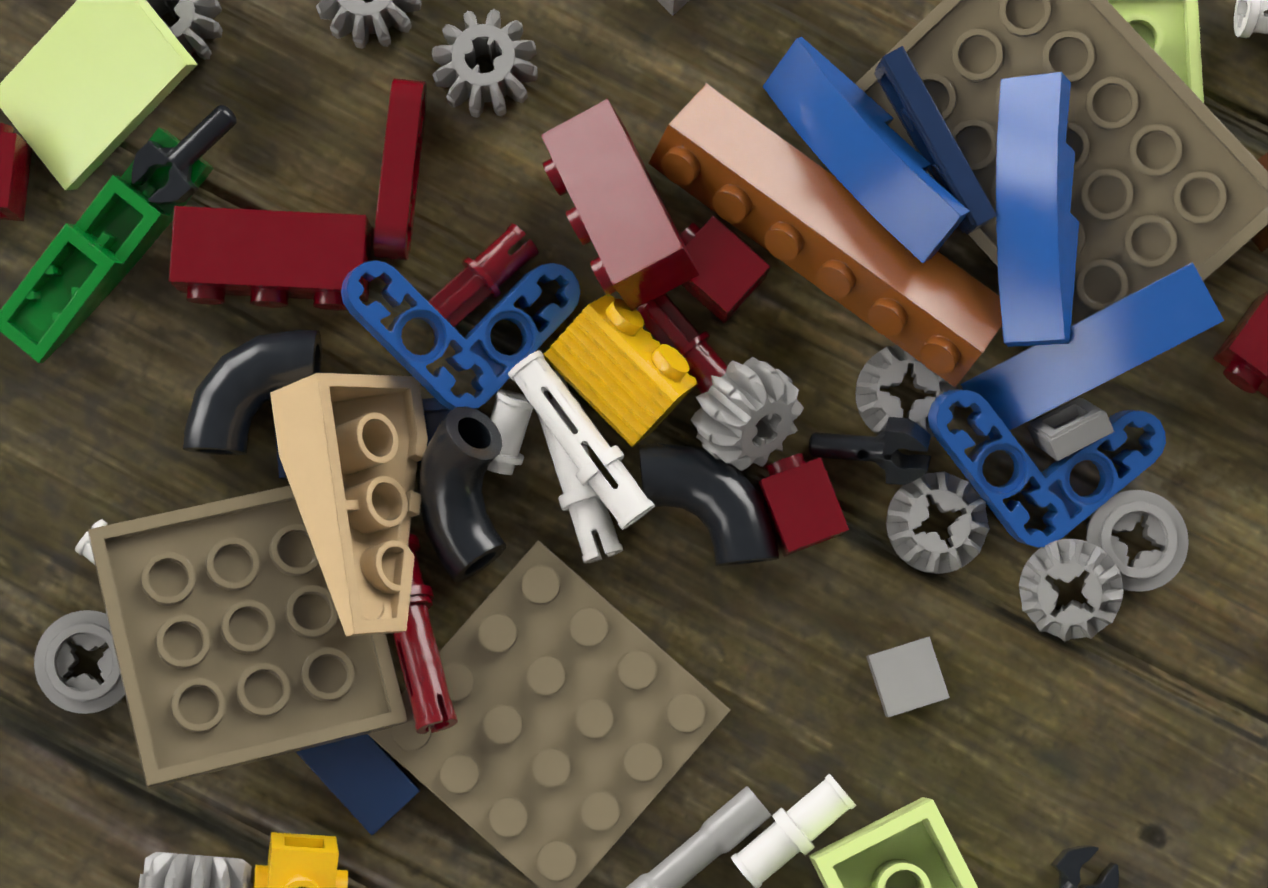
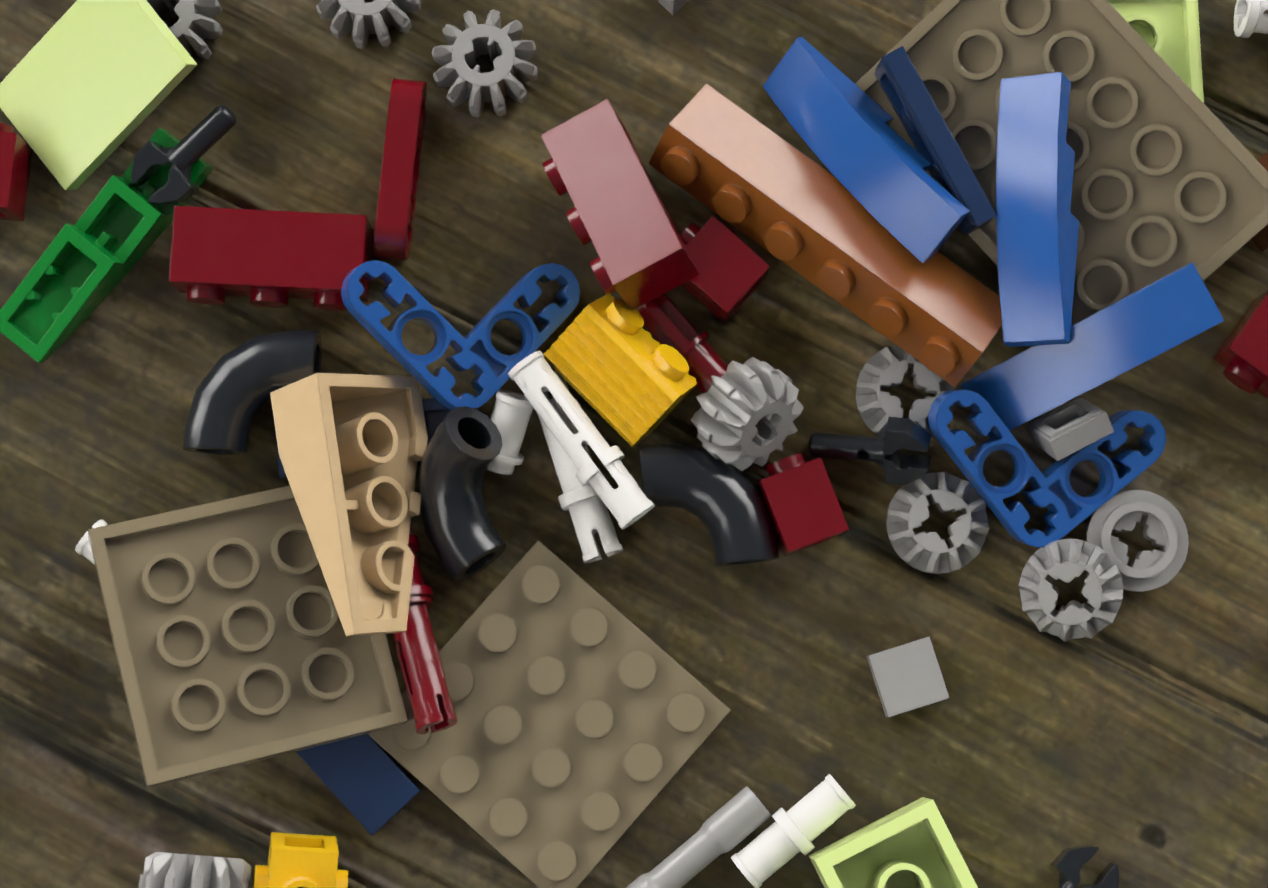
light grey gear [34,610,125,714] -> none
dark red axle [428,223,539,328] -> none

